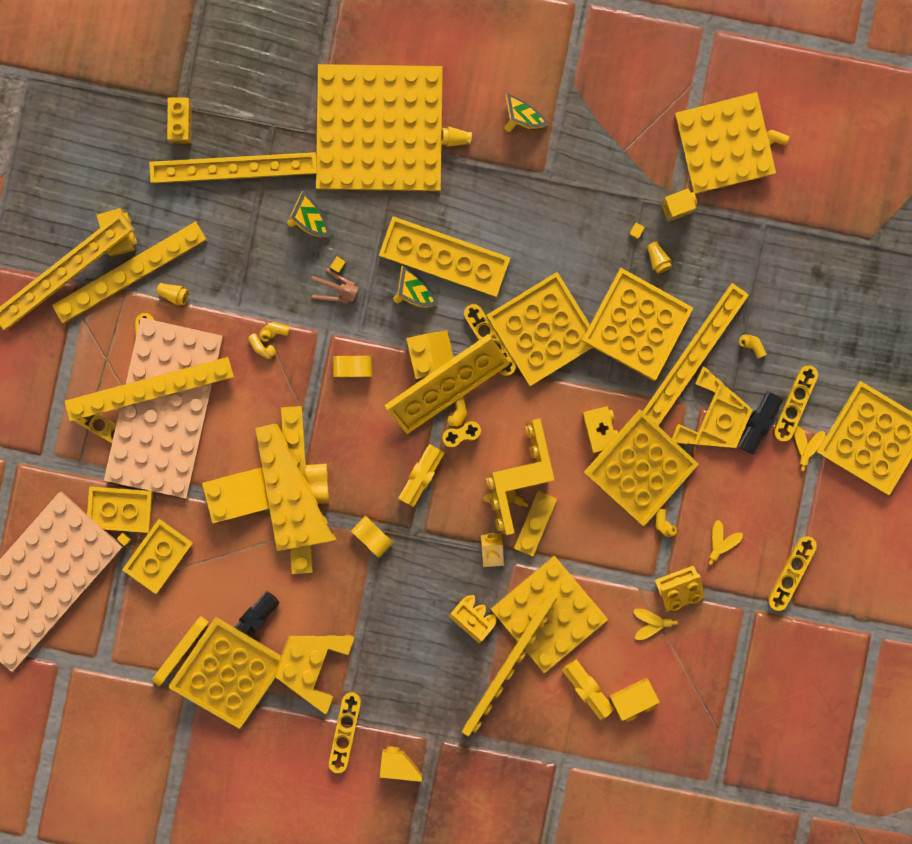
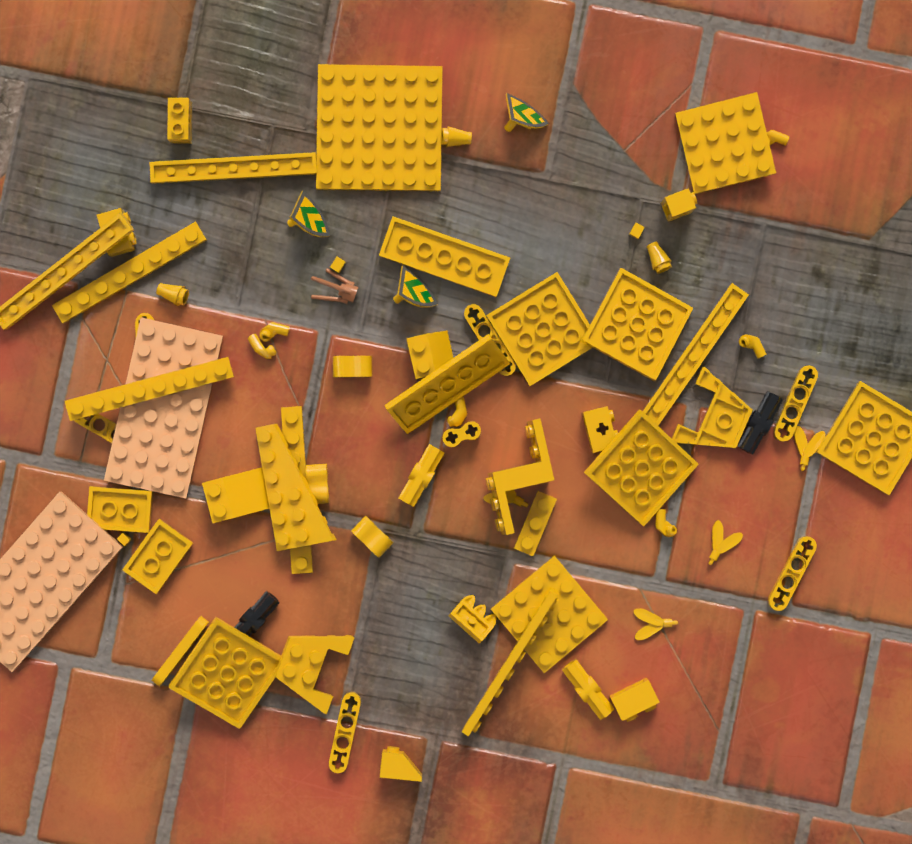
yellow bracket [481,533,504,567] -> none
yellow bracket [655,565,705,612] -> none

